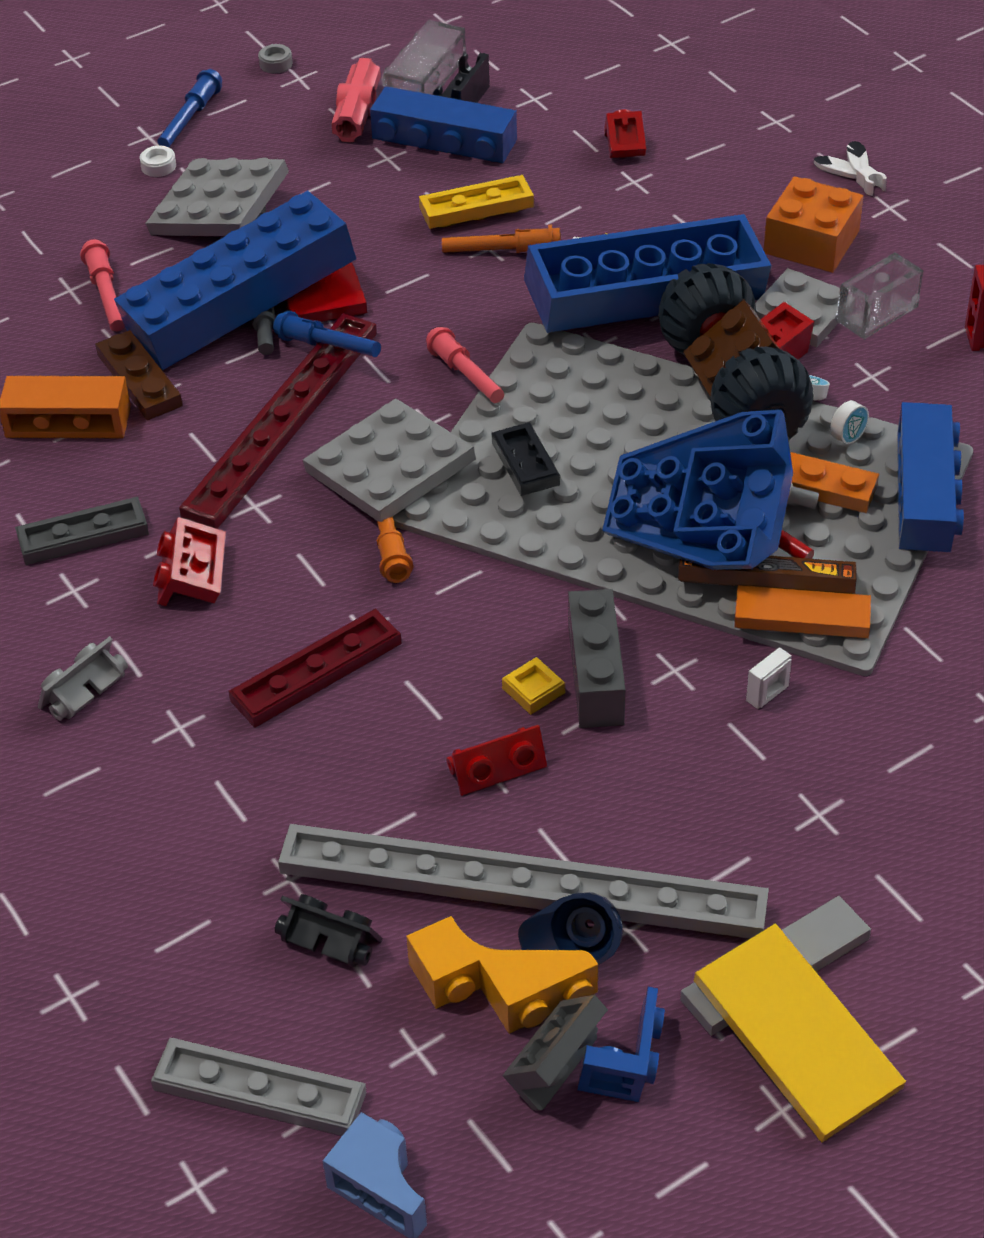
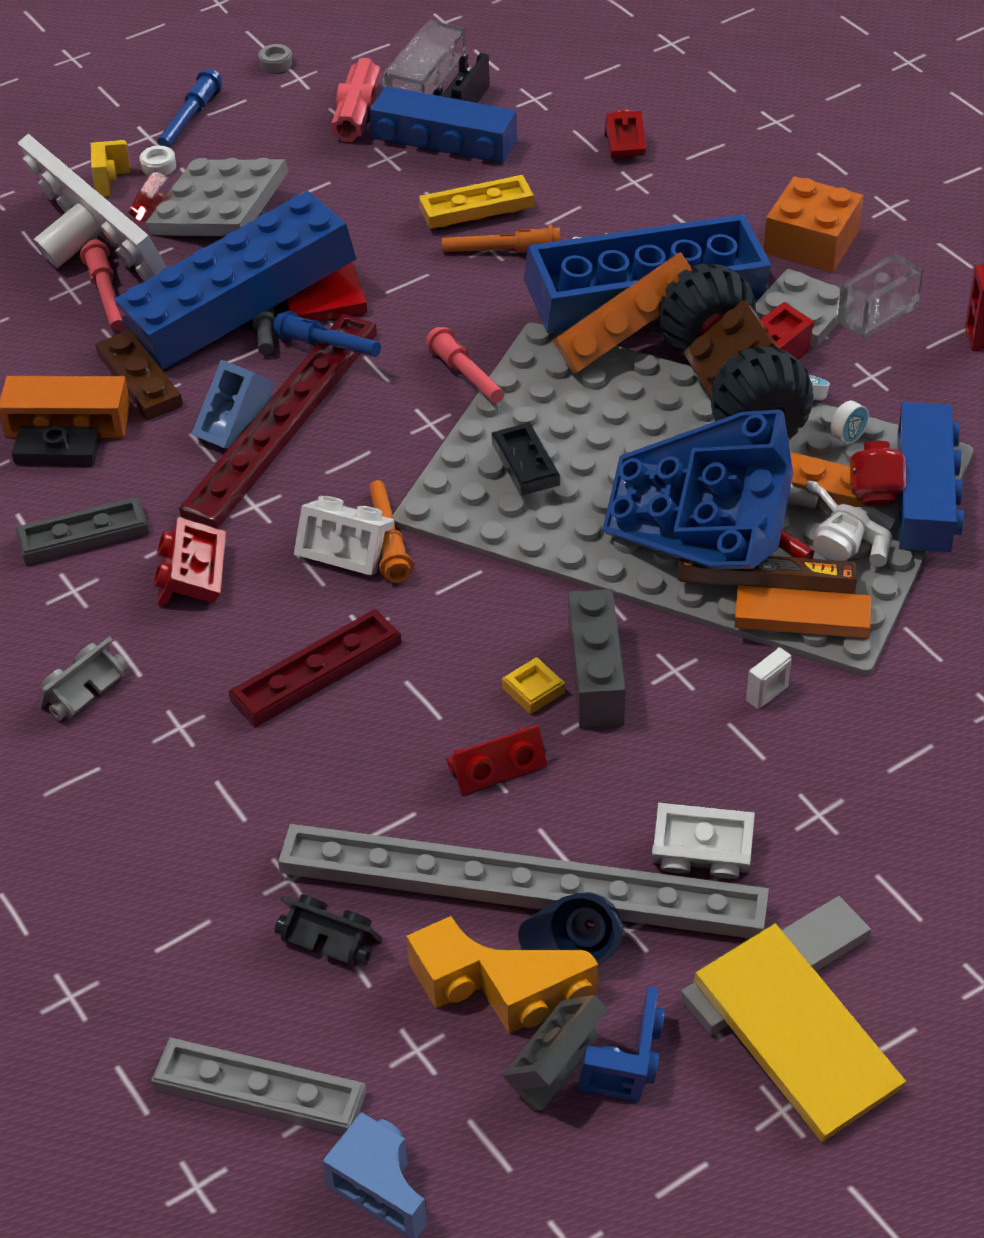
light grey plate [303,399,476,522] -> none
white piece [814,141,887,196] -> none
none -> black plate [12,426,101,466]
none -> white plate [17,134,167,282]
none -> yellow bracket [91,140,131,197]
none -> clear red plate [128,170,167,221]
none -> medium blue arch [191,360,275,449]
none -> white bracket [294,496,394,575]
none -> orange plate [552,253,692,374]
none -> white bracket [652,803,755,879]
none -> white piece [806,480,895,567]
none -> red head [849,441,906,505]

